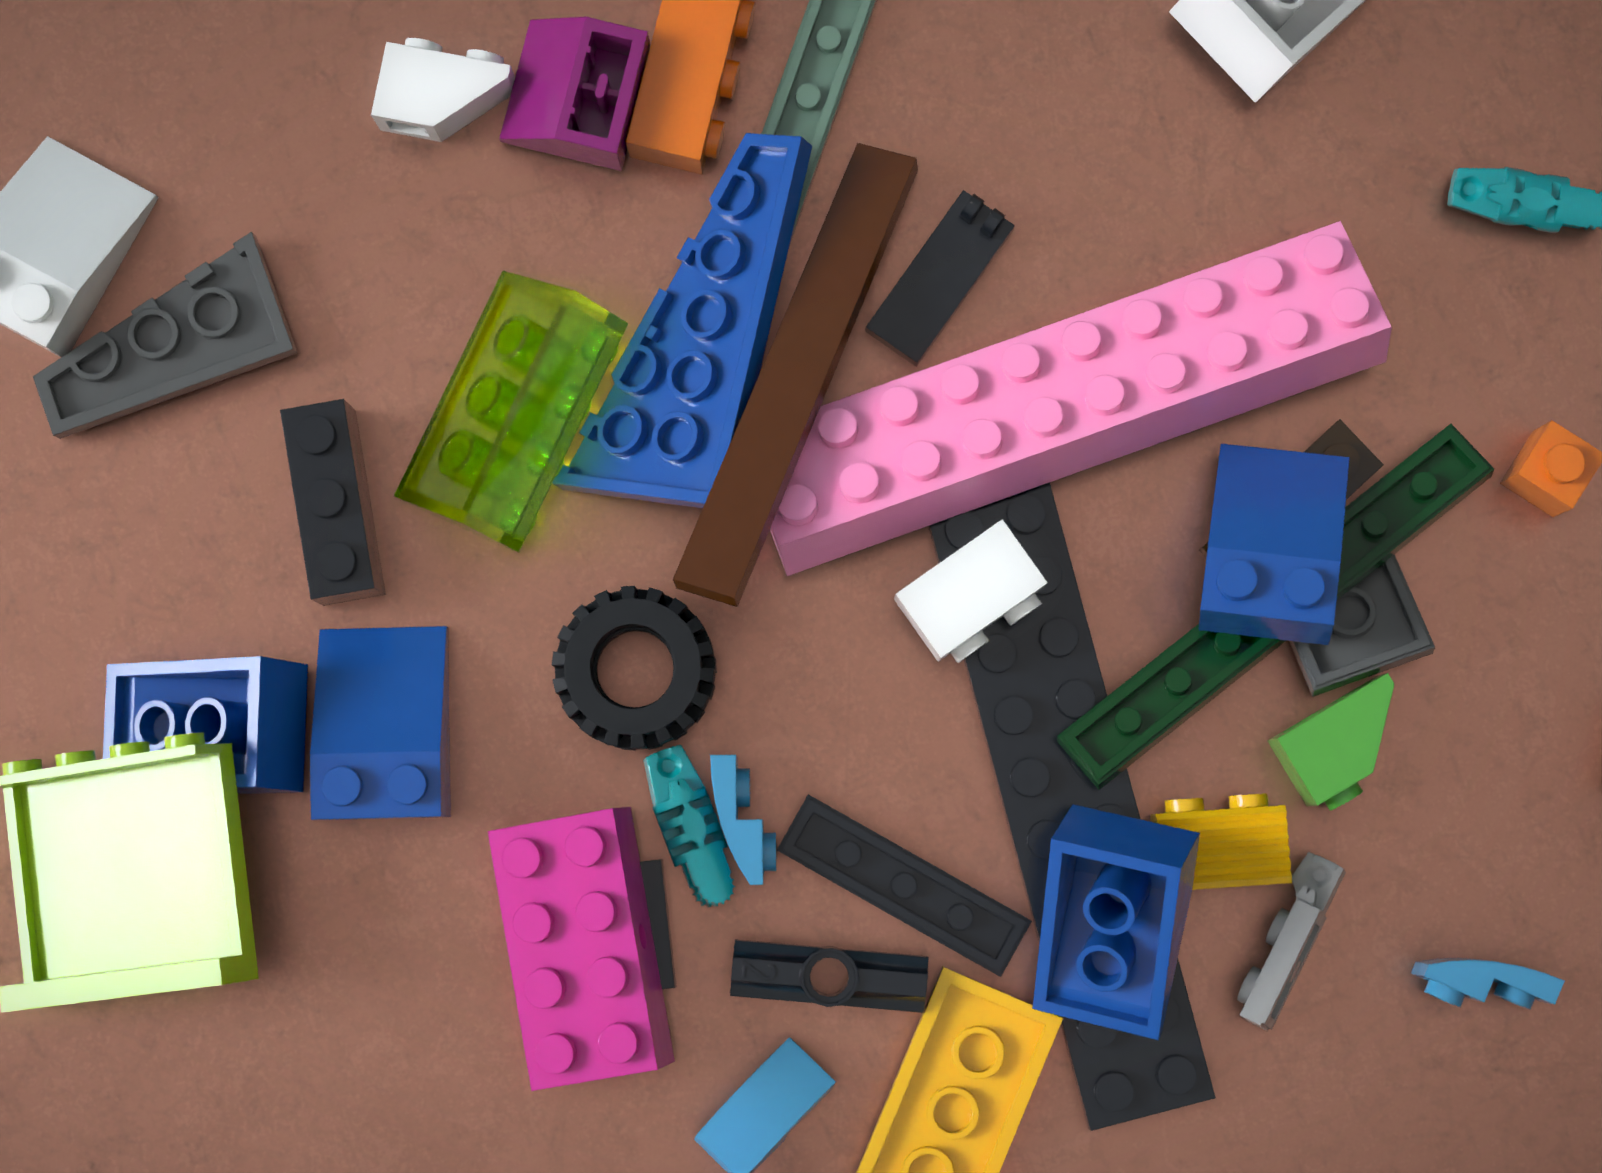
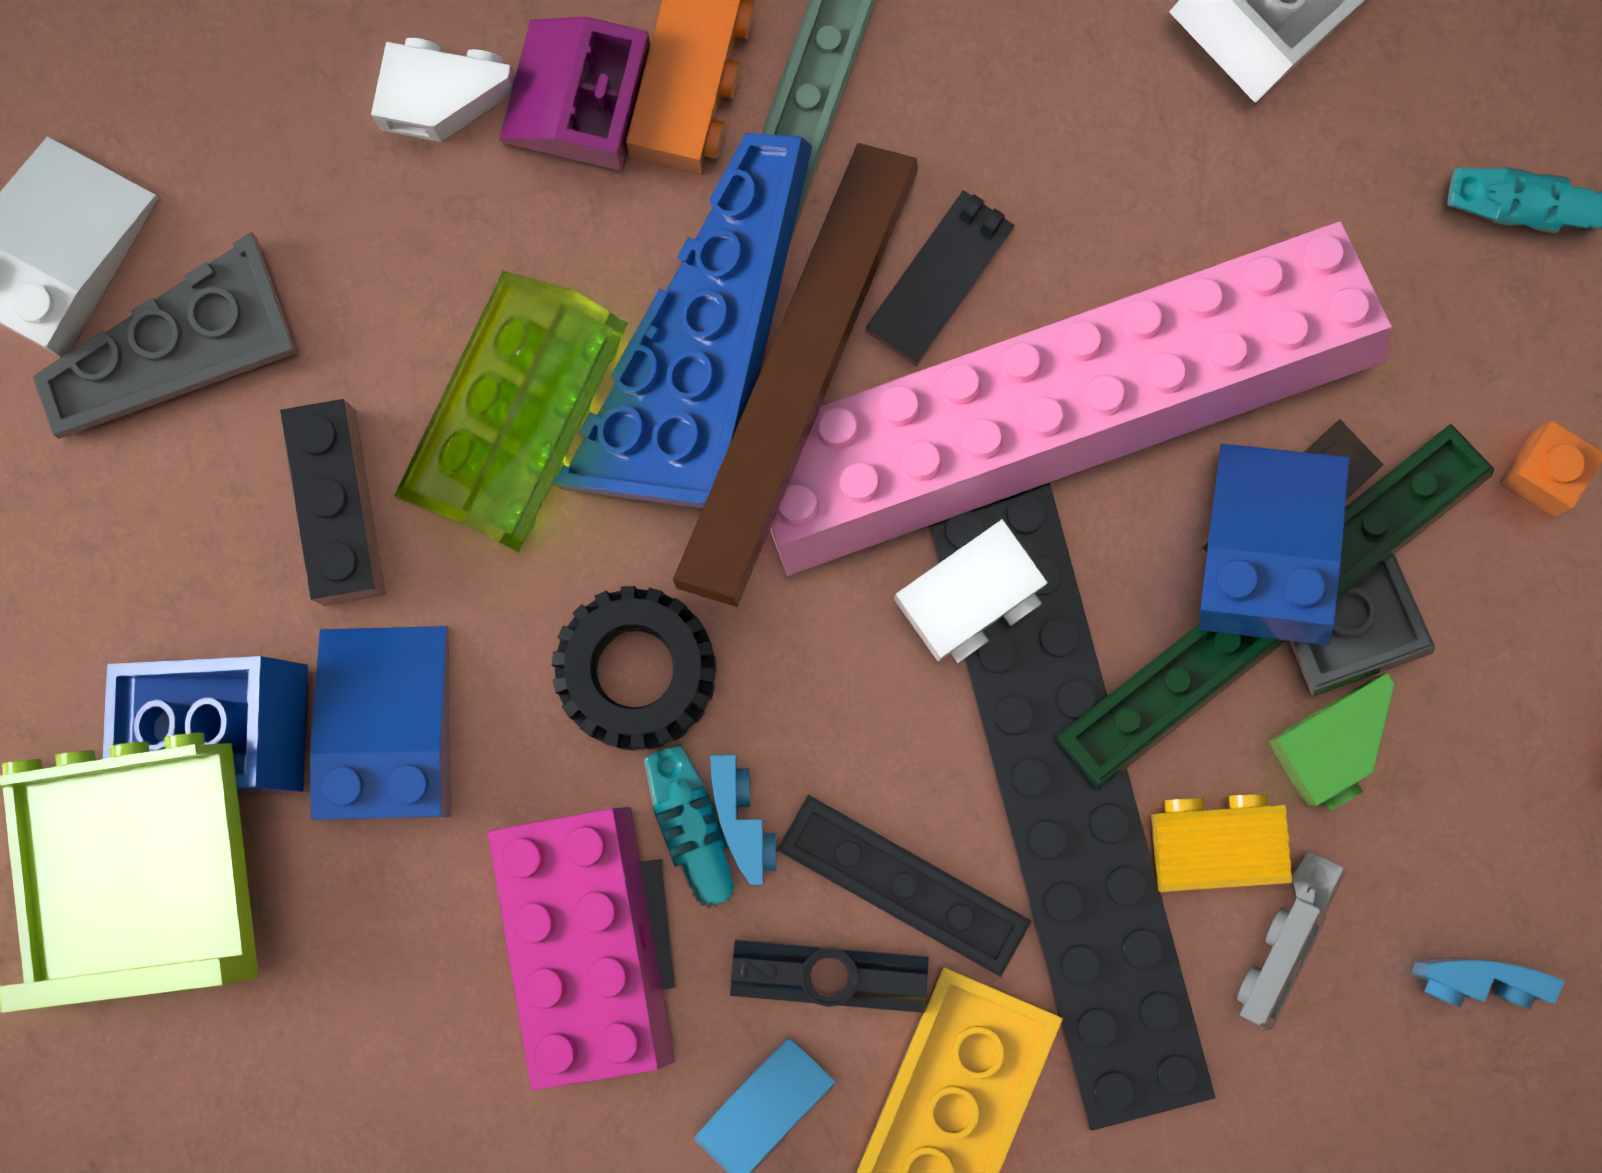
blue slope [1032,804,1200,1040] -> none

